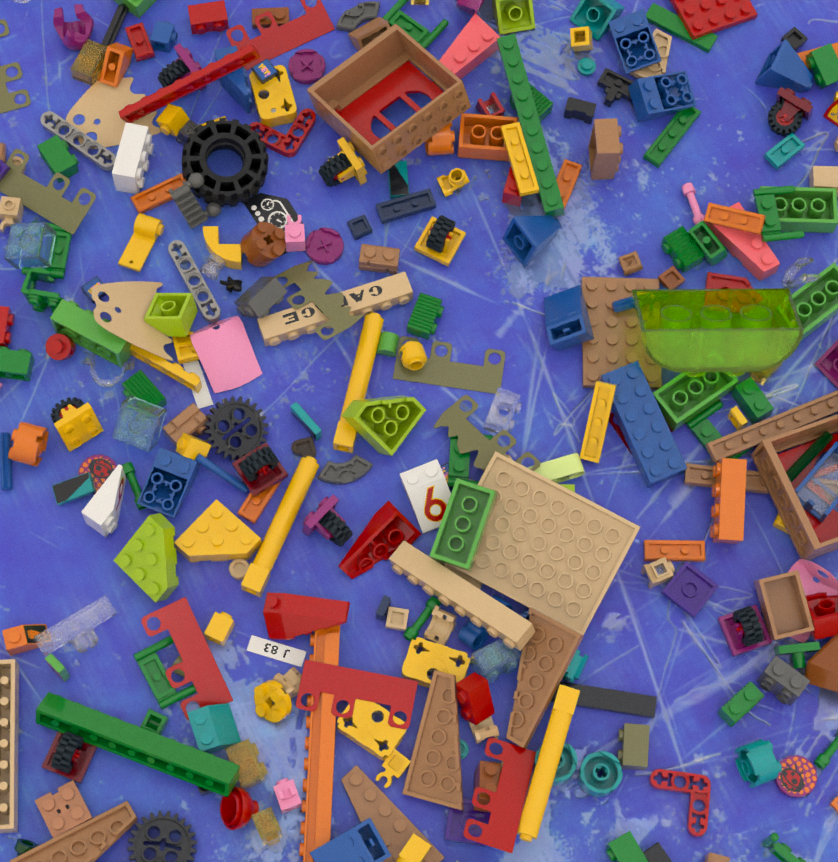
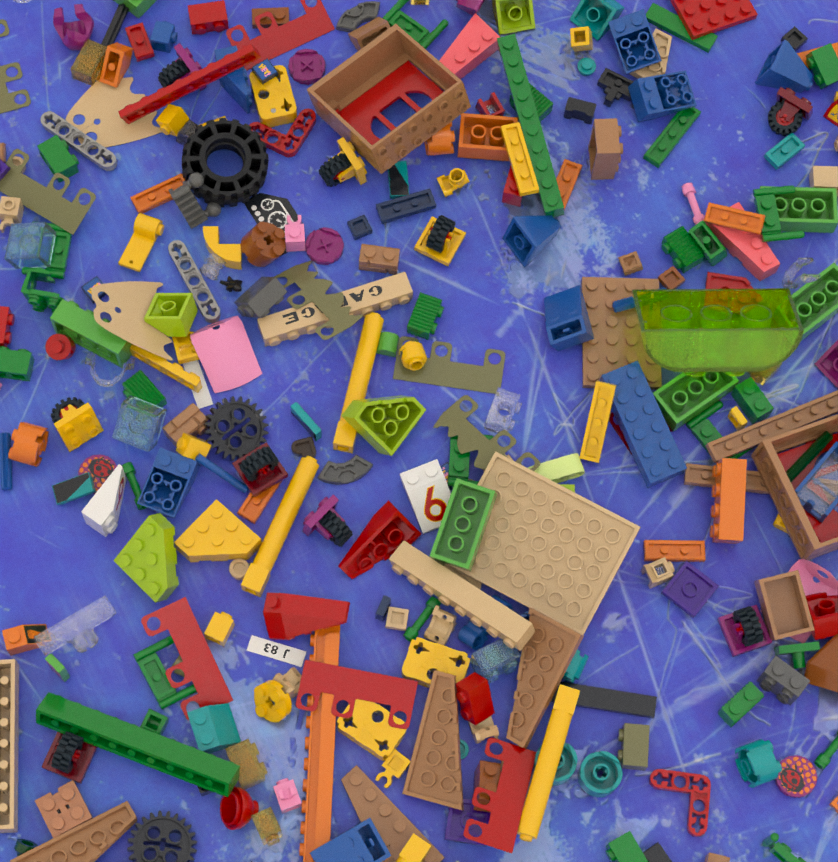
white brick [112,123,154,194] -> none

